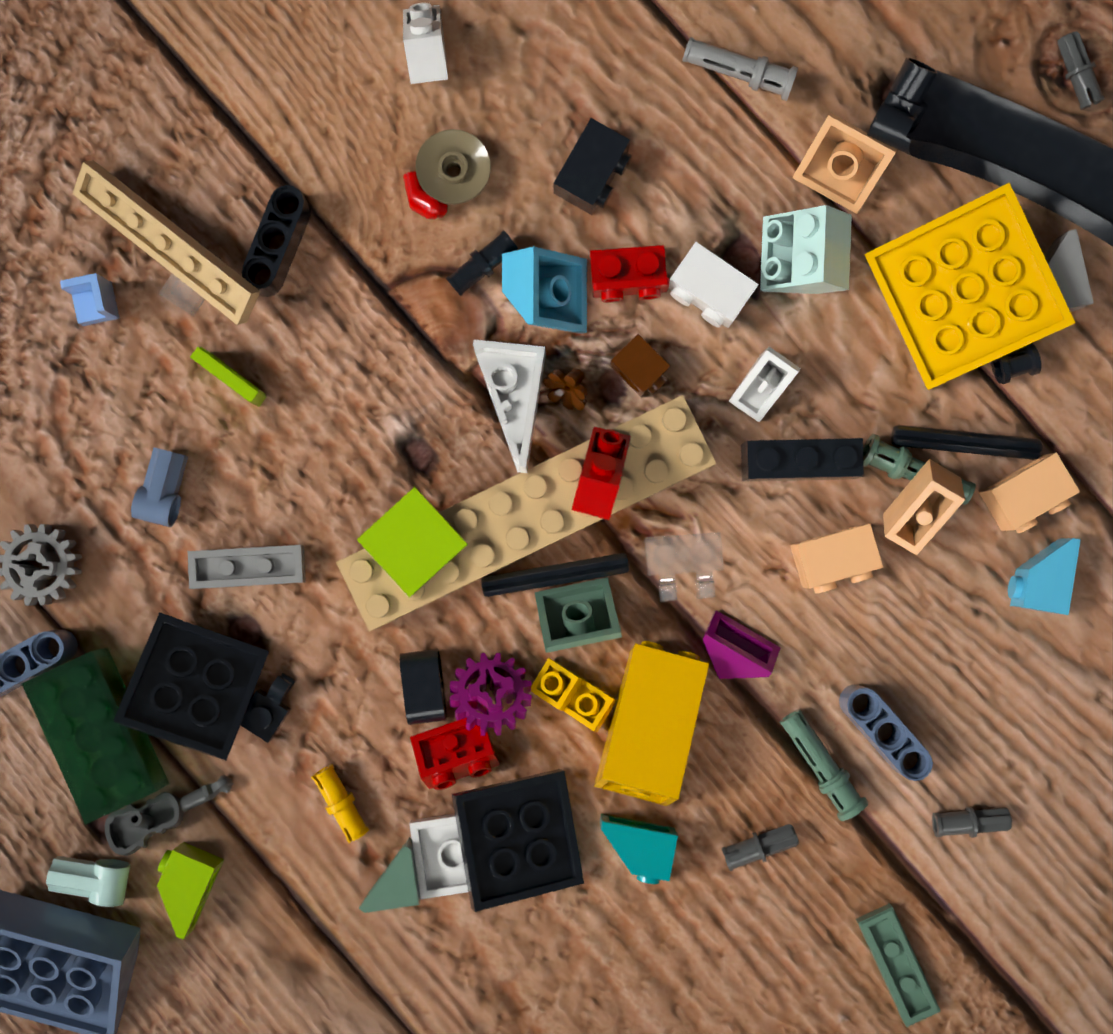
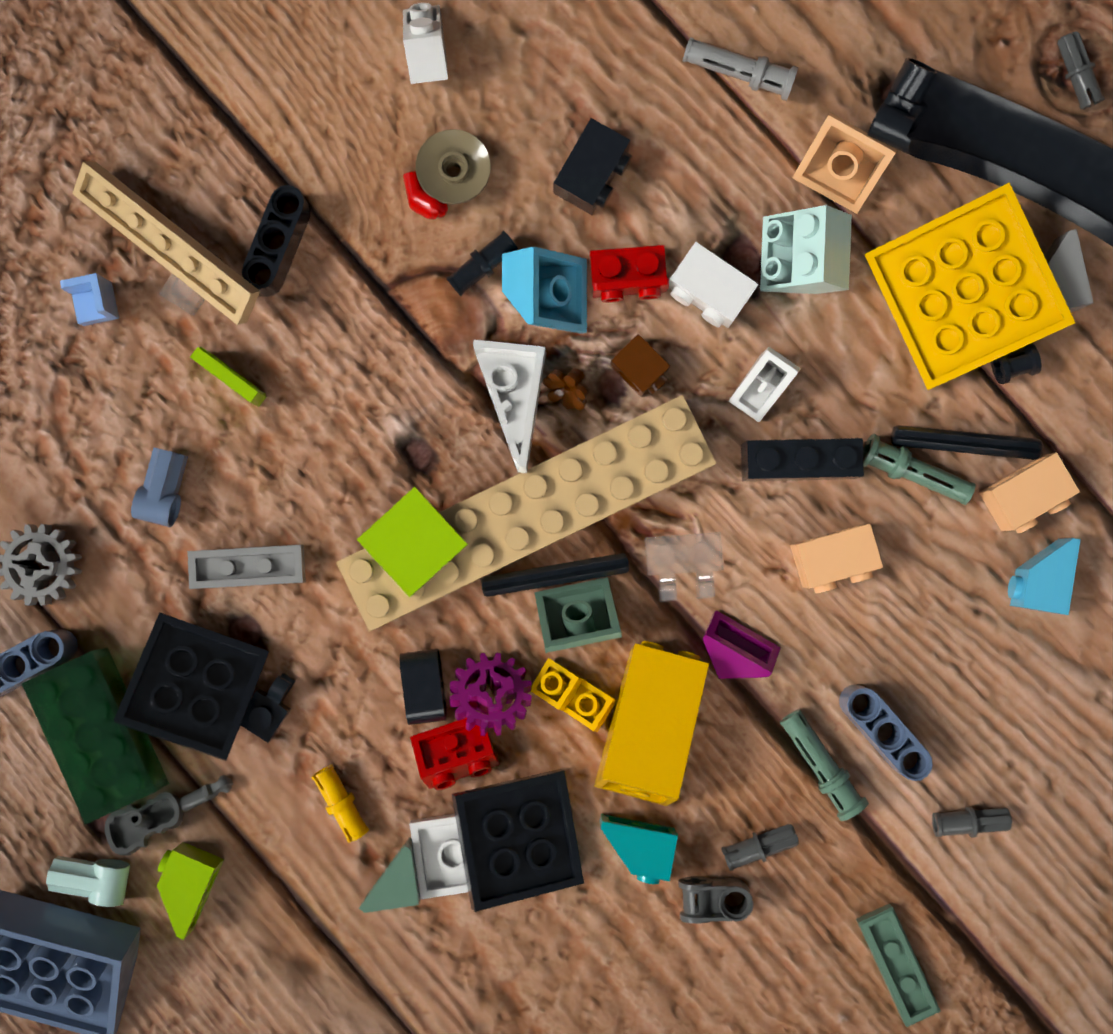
red slope [571,426,631,520] -> none
light nougat brick [883,459,965,555] -> none
none -> dark grey piece [678,876,754,924]

